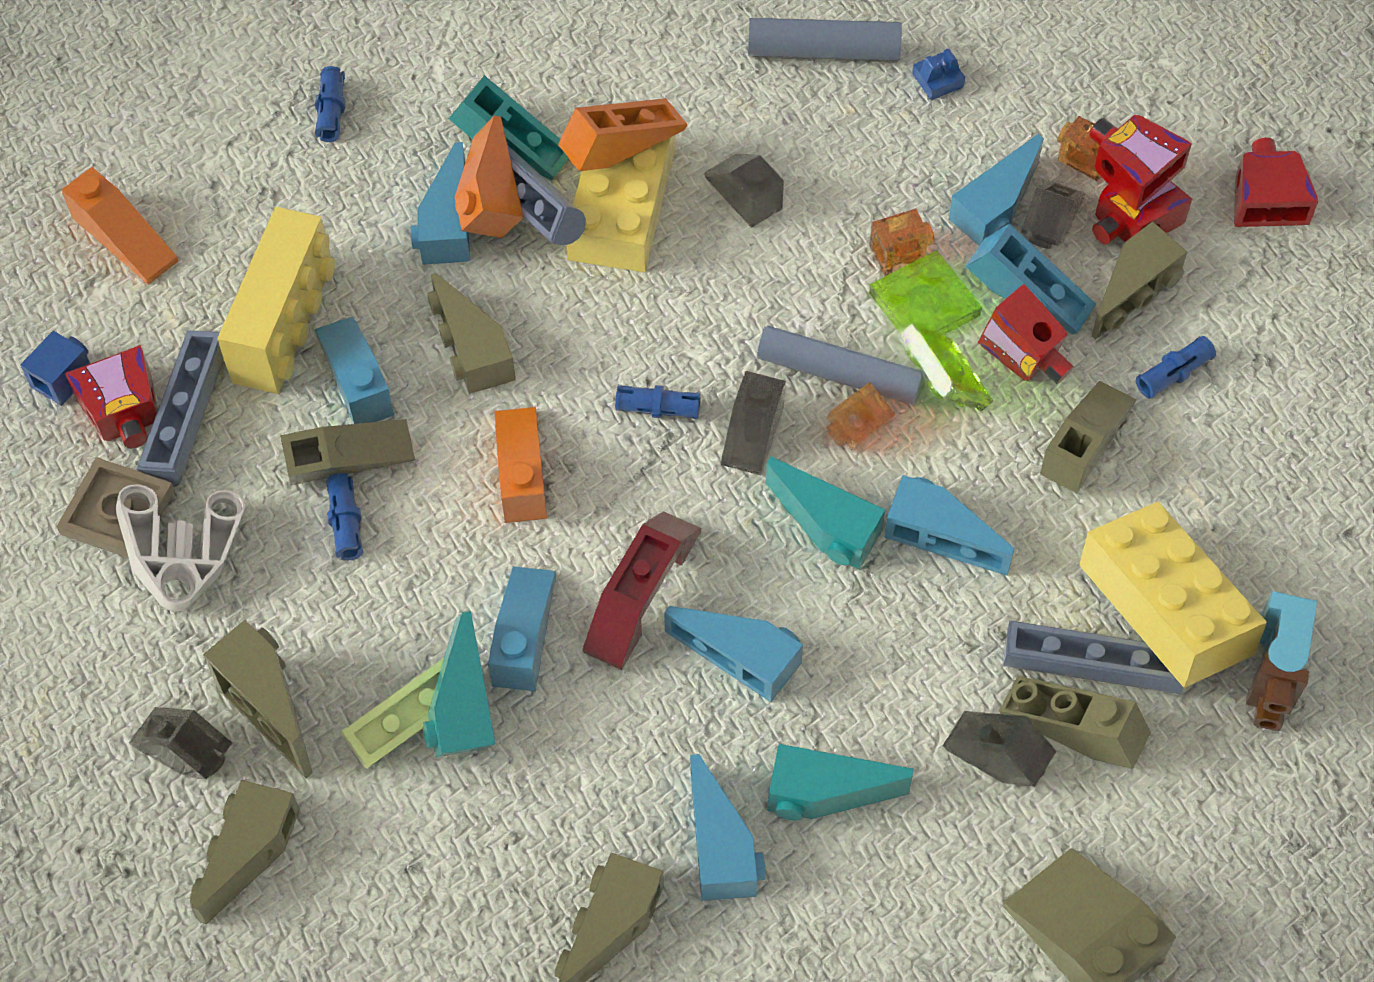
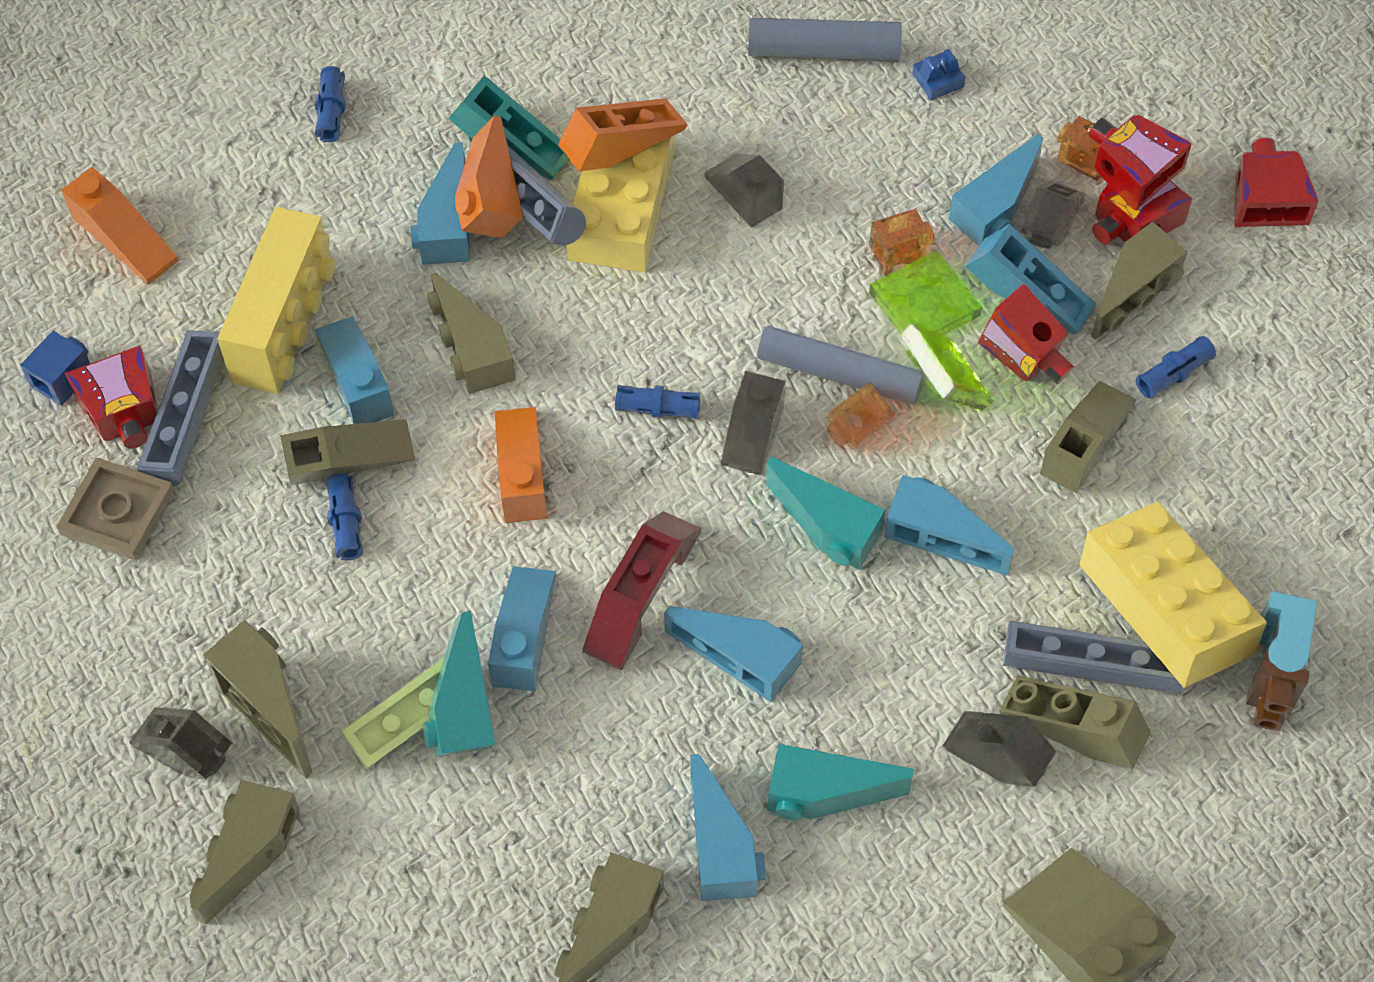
white connector [116,484,245,612] -> none

